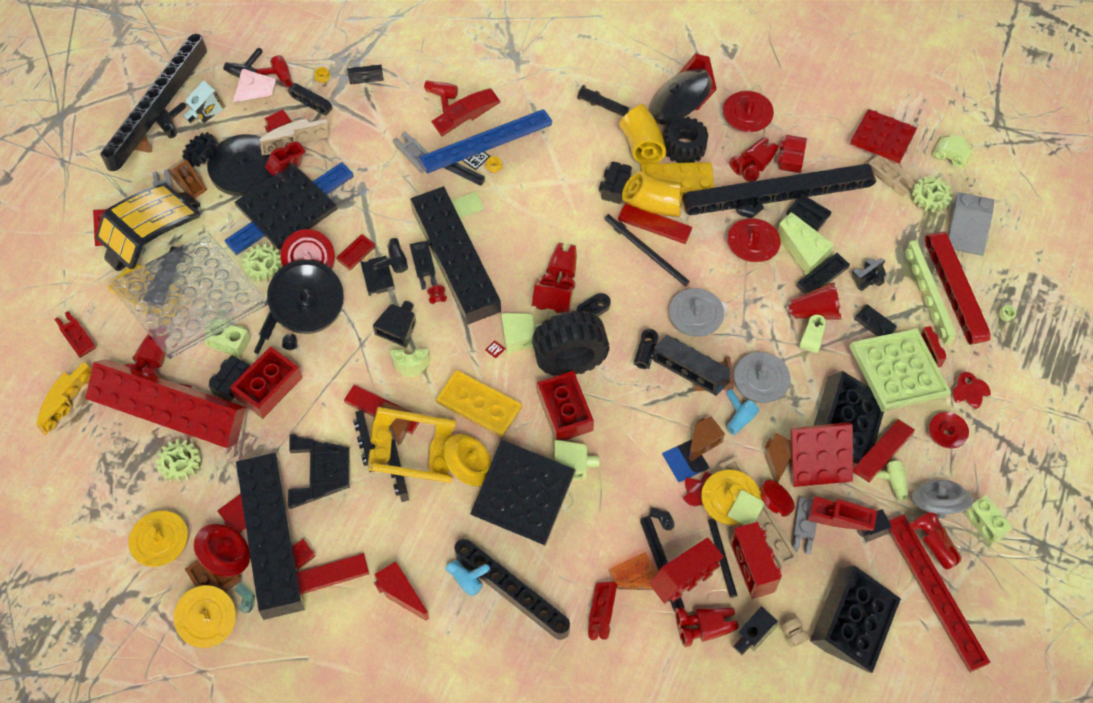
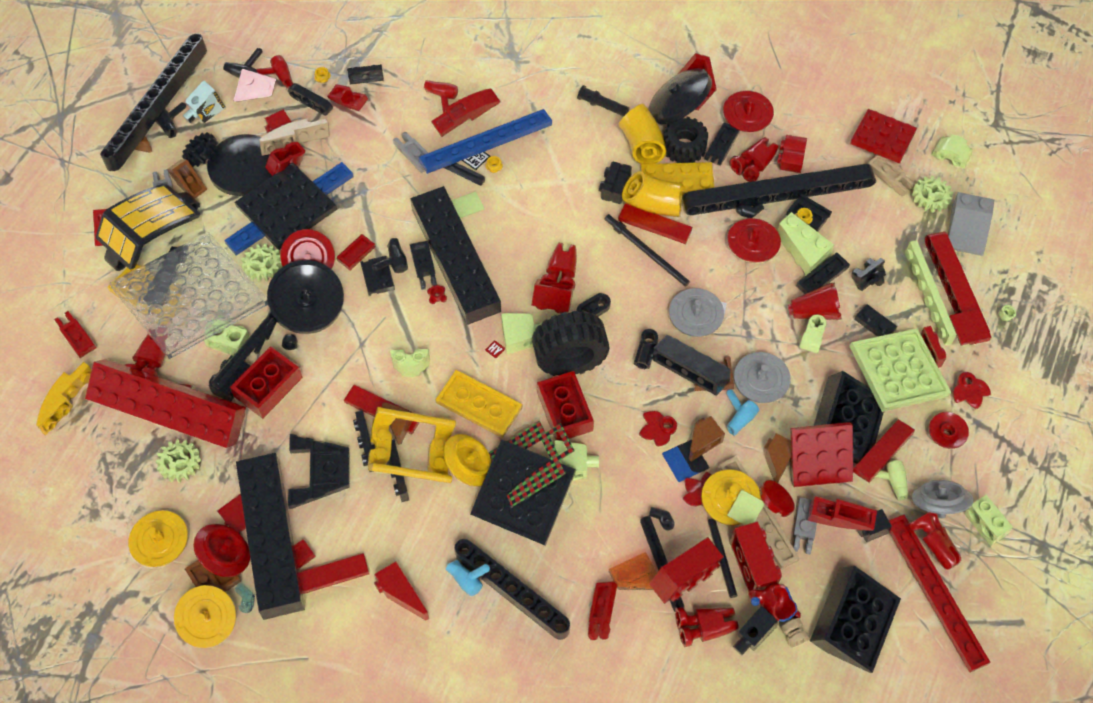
black torso [373,301,416,348] -> none
none -> black axle [212,317,275,389]
none -> red slope [327,84,368,111]
none -> piece [489,421,575,507]
none -> red plate [639,411,677,447]
none -> black hinge [704,122,740,166]
none -> red piece [748,583,801,622]
none -> yellow plate [795,208,813,224]
none -> red piece [949,309,992,346]

